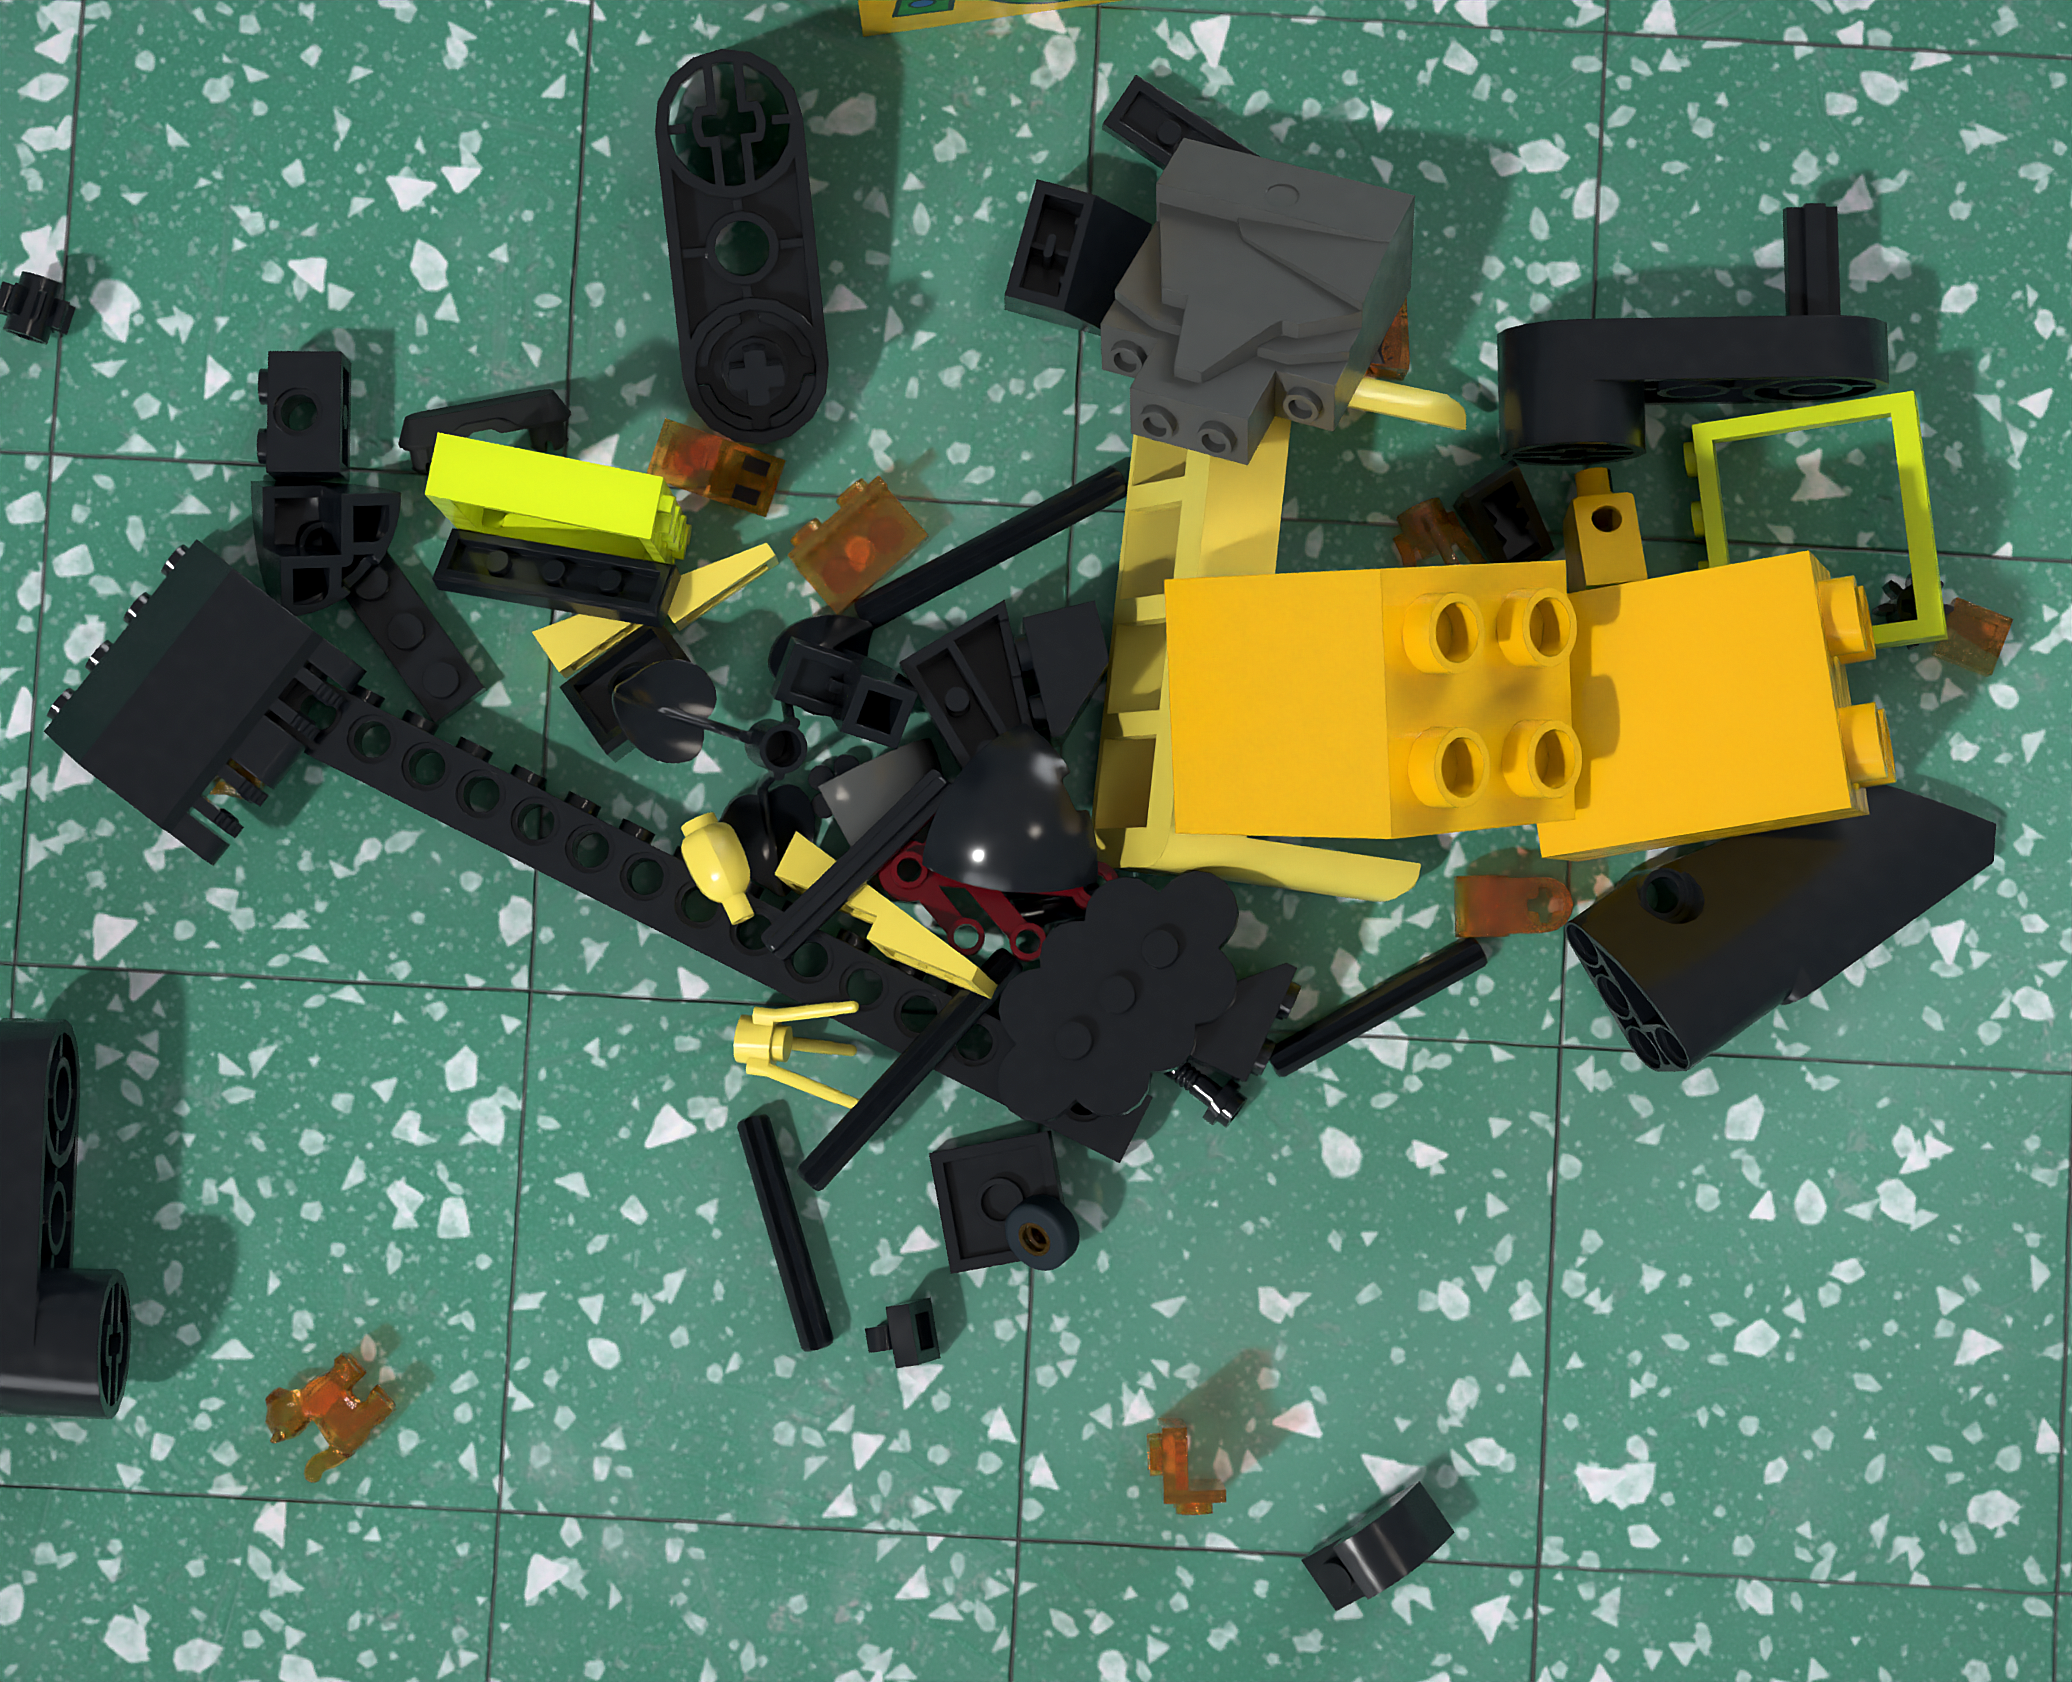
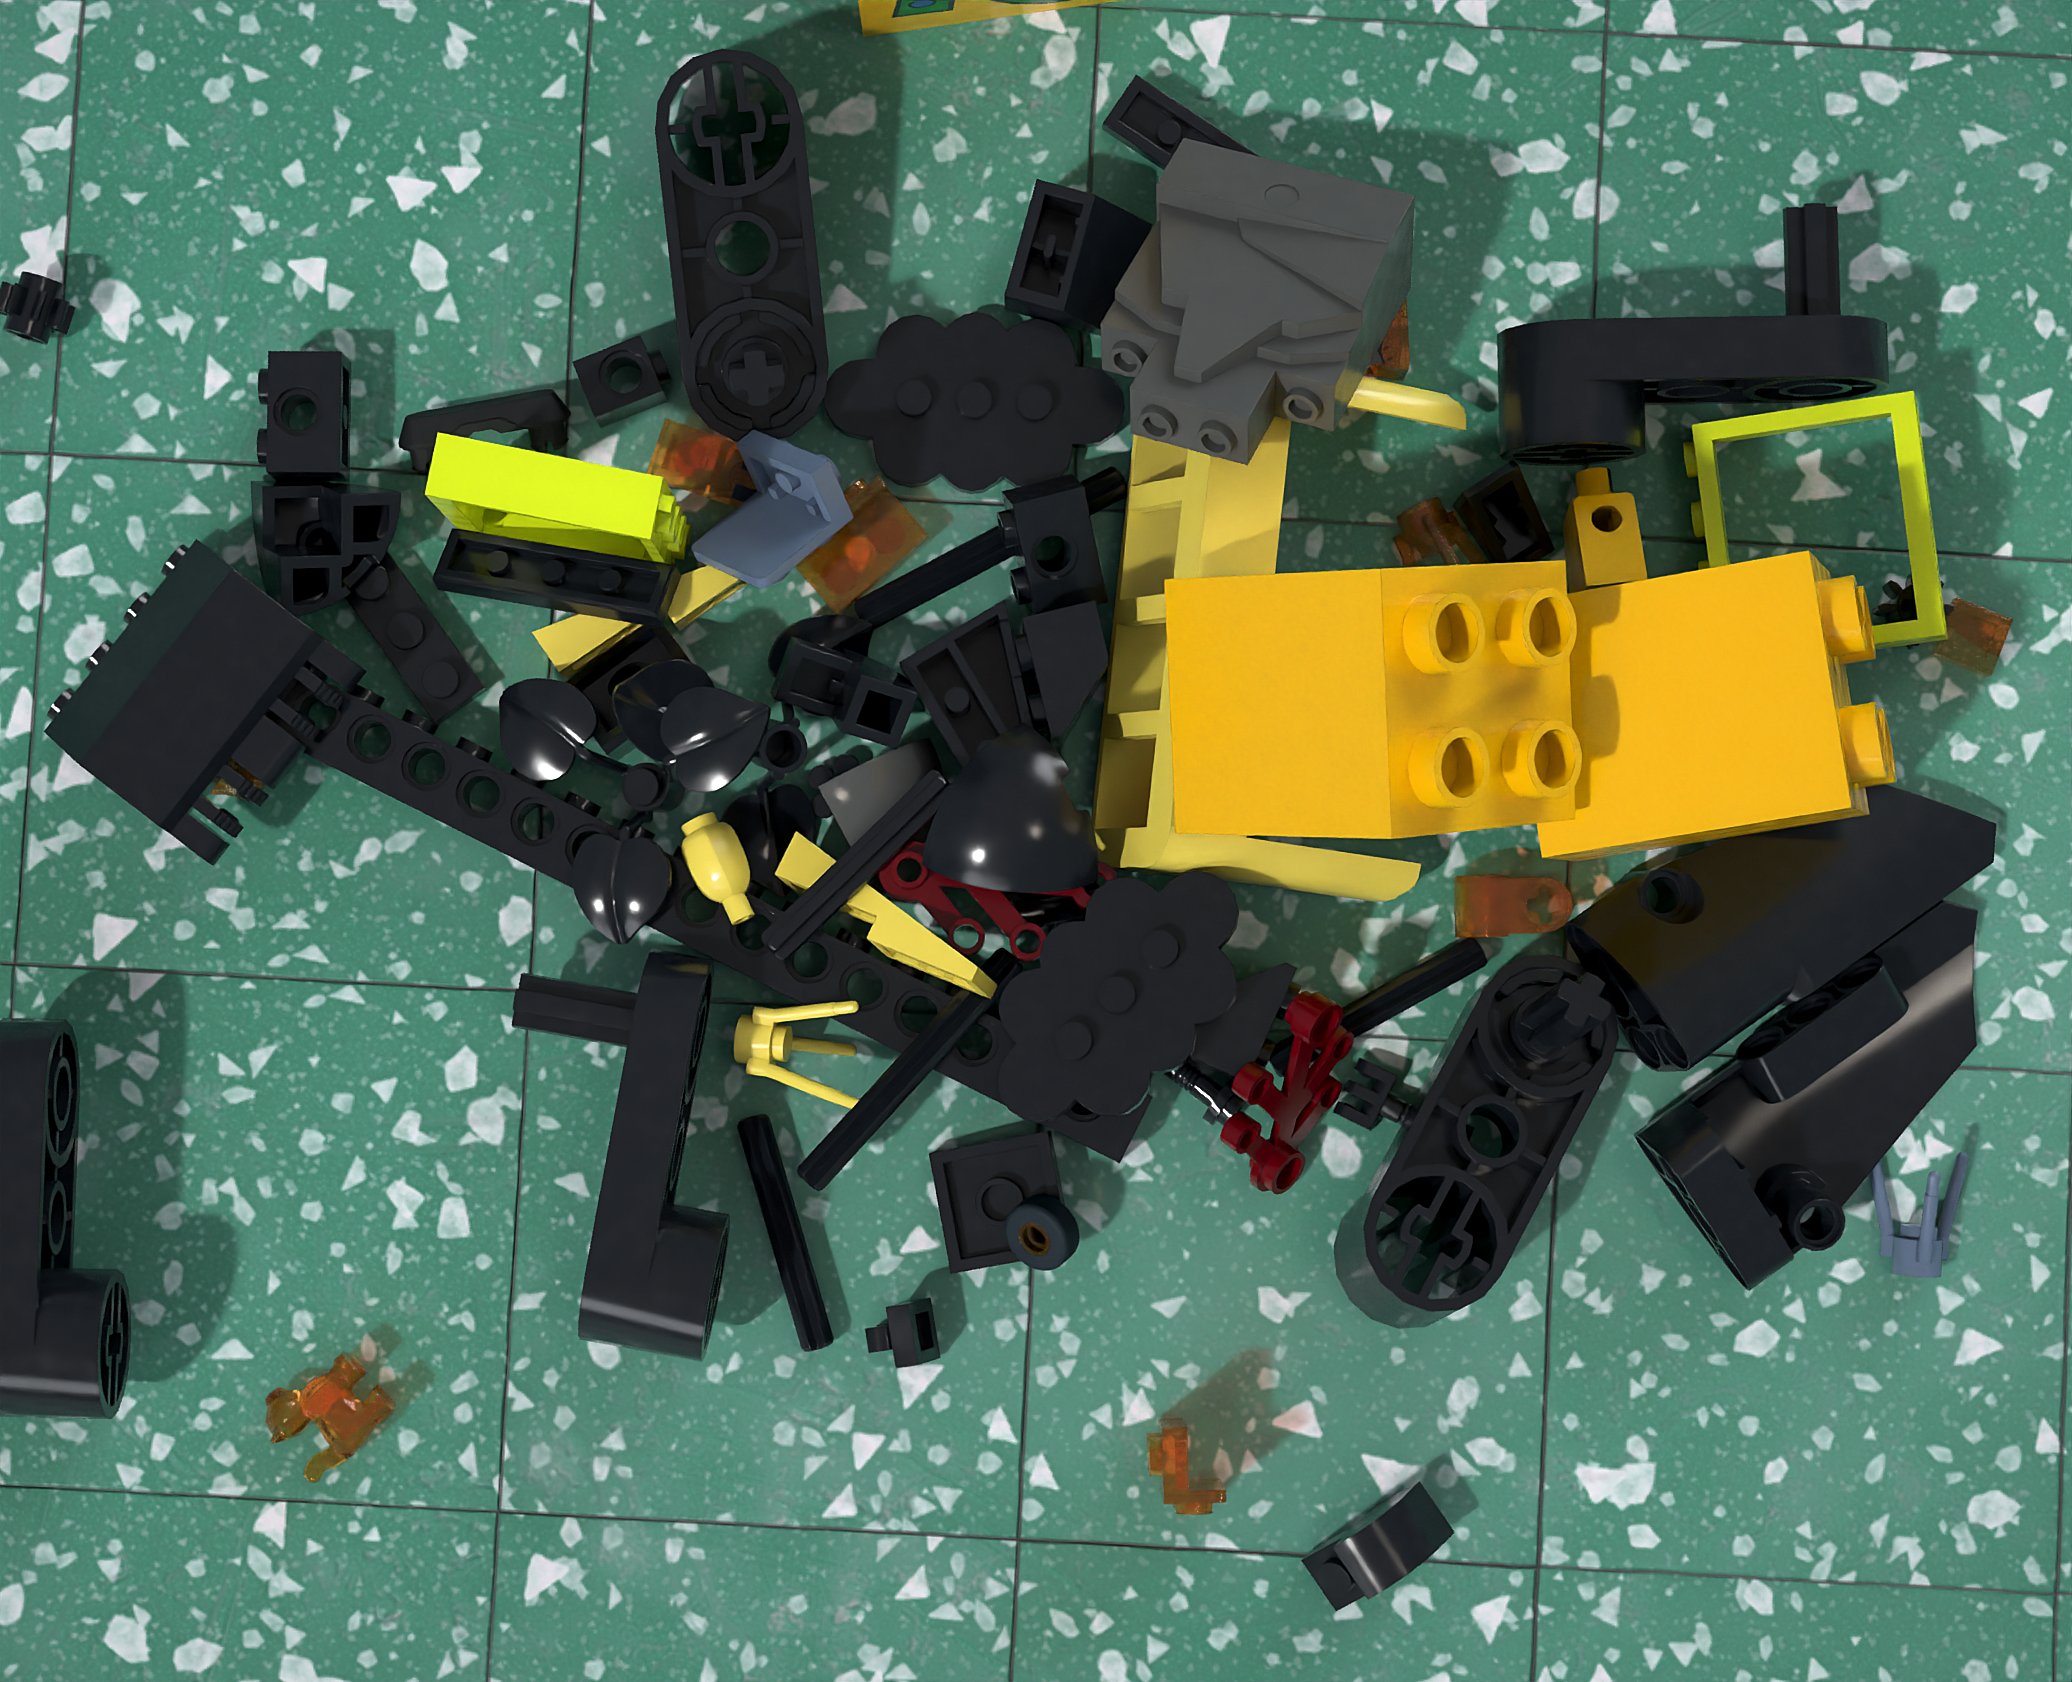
none -> black plant [499,678,771,944]
none -> black beam [512,949,730,1361]
none -> black brick [572,335,672,428]
none -> sand blue bracket [691,430,854,588]
none -> black plate [824,312,1125,494]
none -> black brick [997,474,1108,615]
none -> dark red plant [1220,991,1354,1194]
none -> black beam [1333,955,1619,1329]
none -> black hinge [1333,1058,1475,1141]
none -> black panel [1634,900,1978,1291]
none -> sand blue plant [1869,1152,1969,1278]

